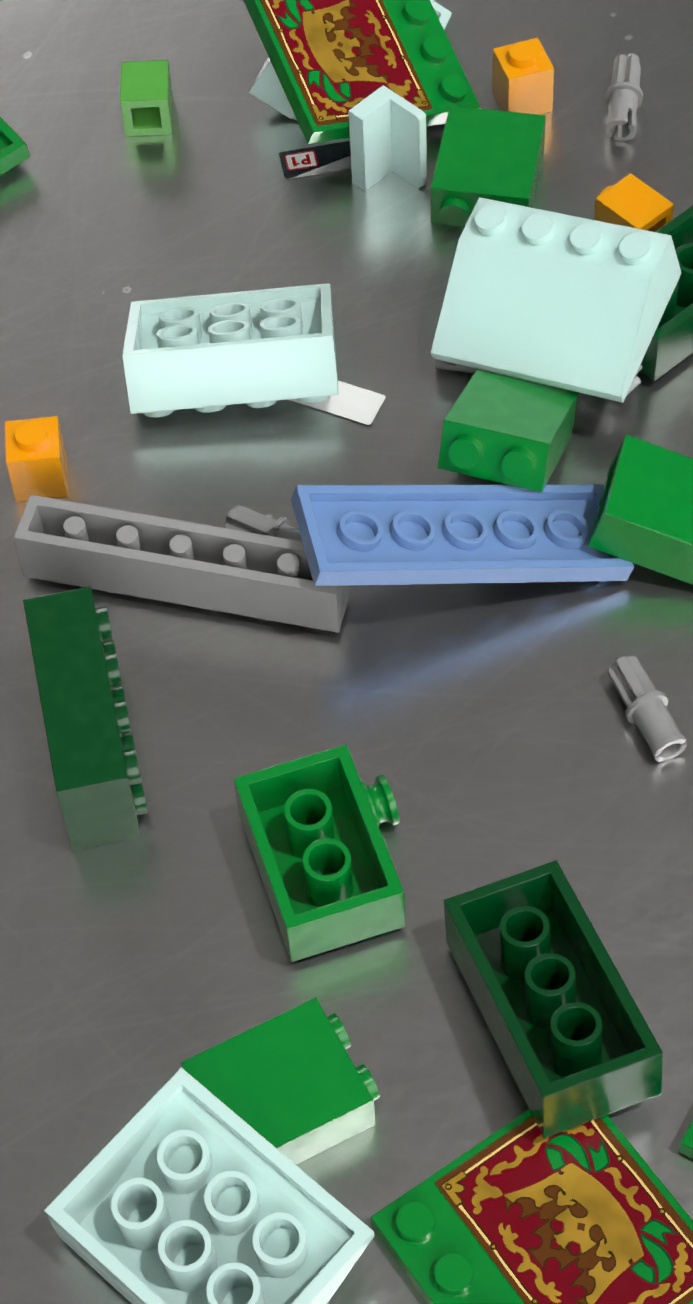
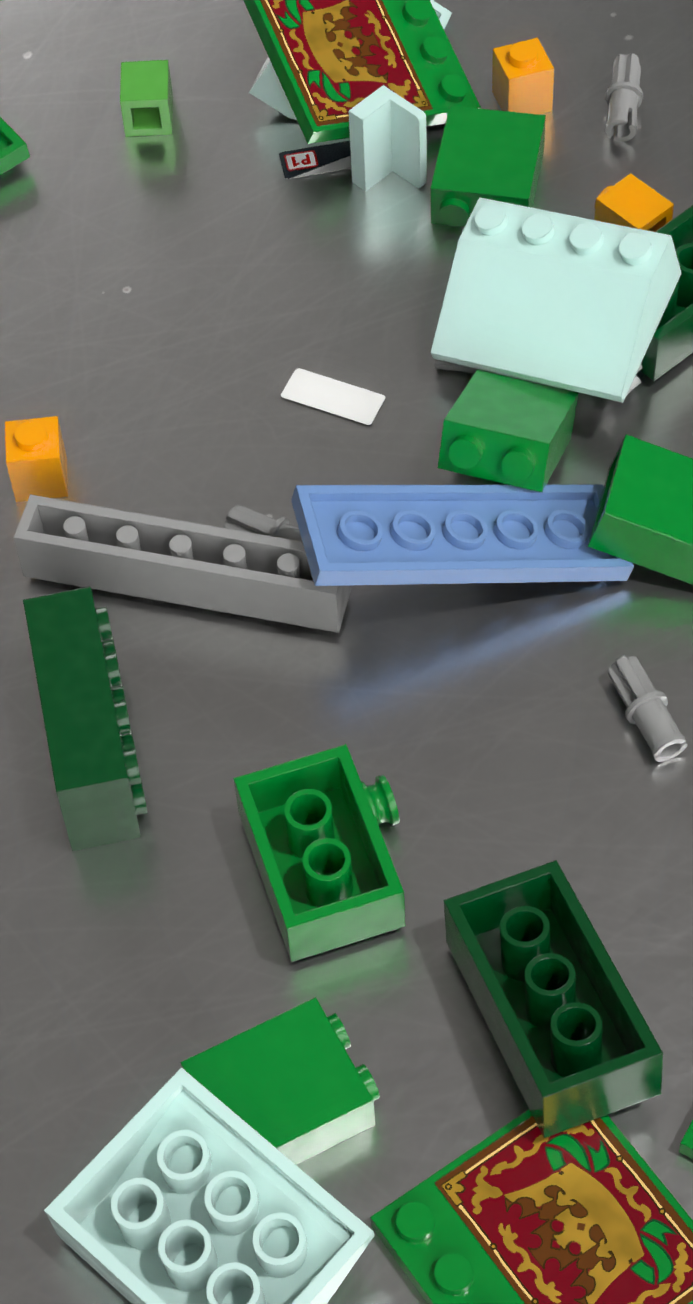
light aqua slope [122,283,339,418] -> none

